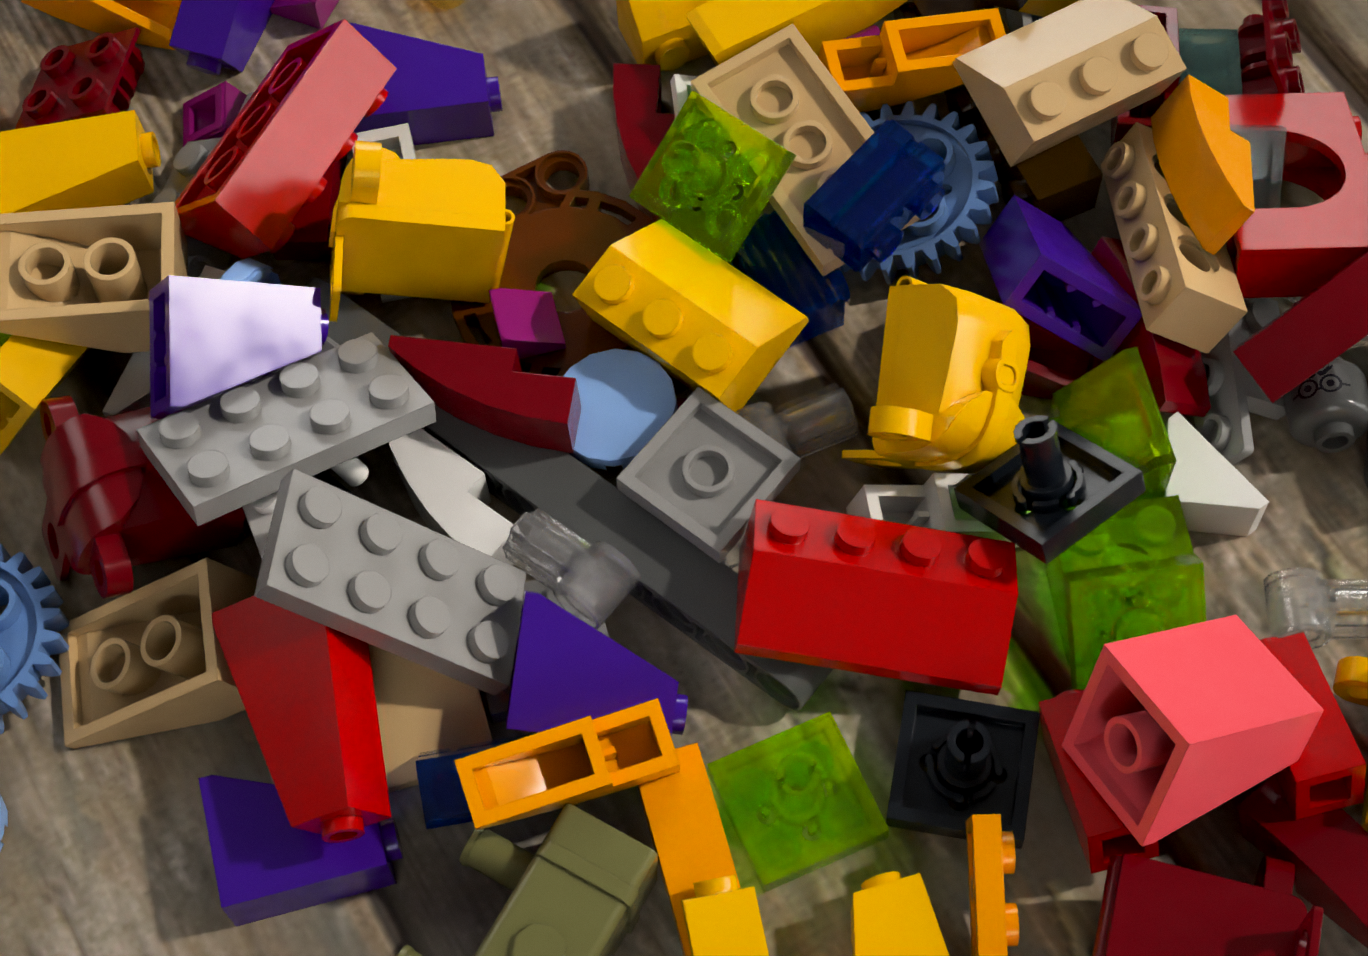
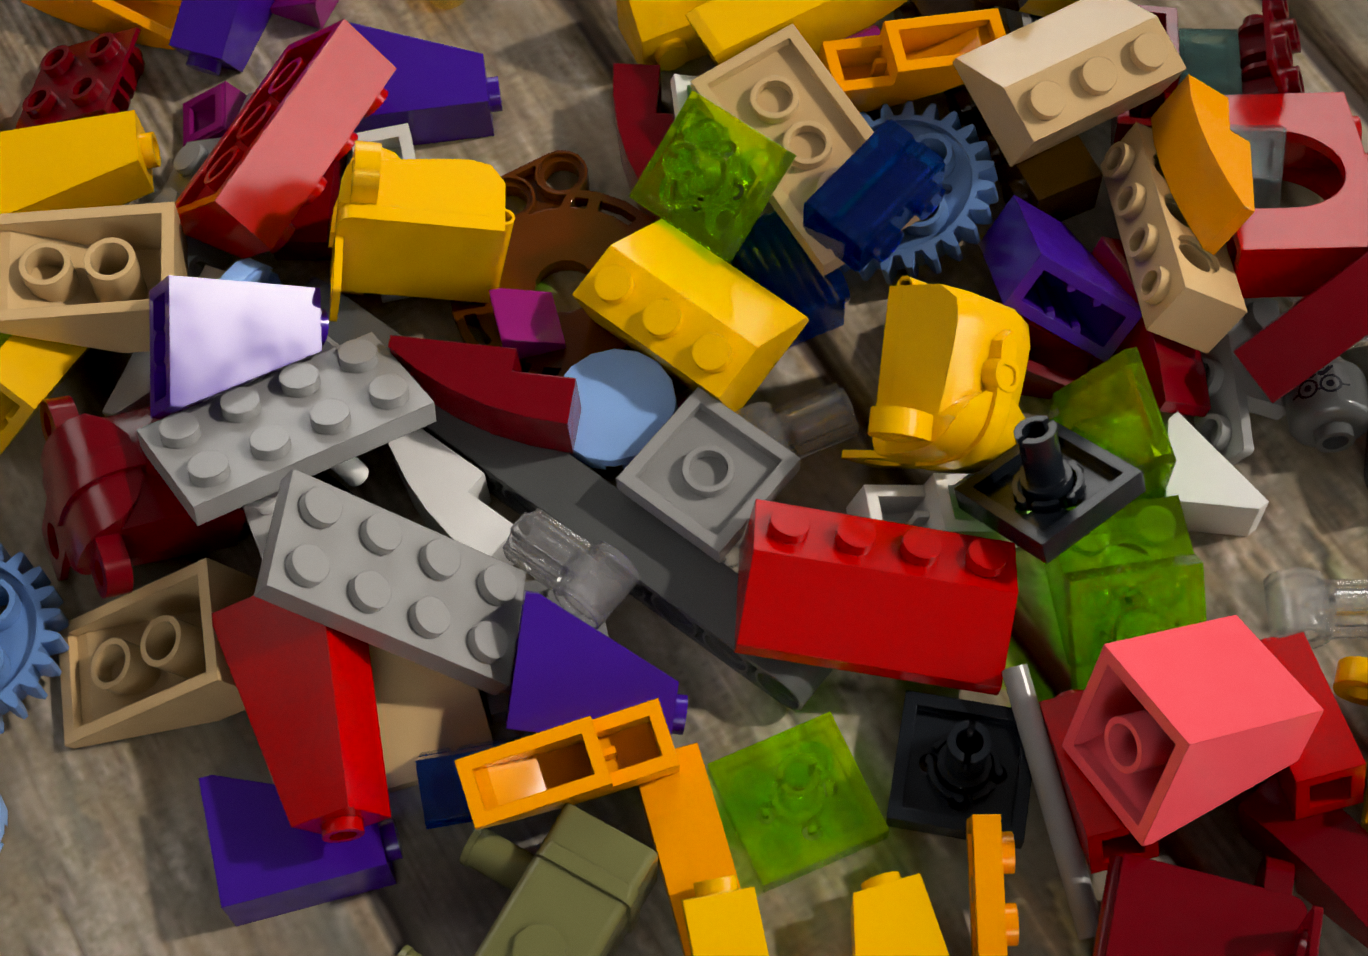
none -> light grey bar [1001,664,1100,940]

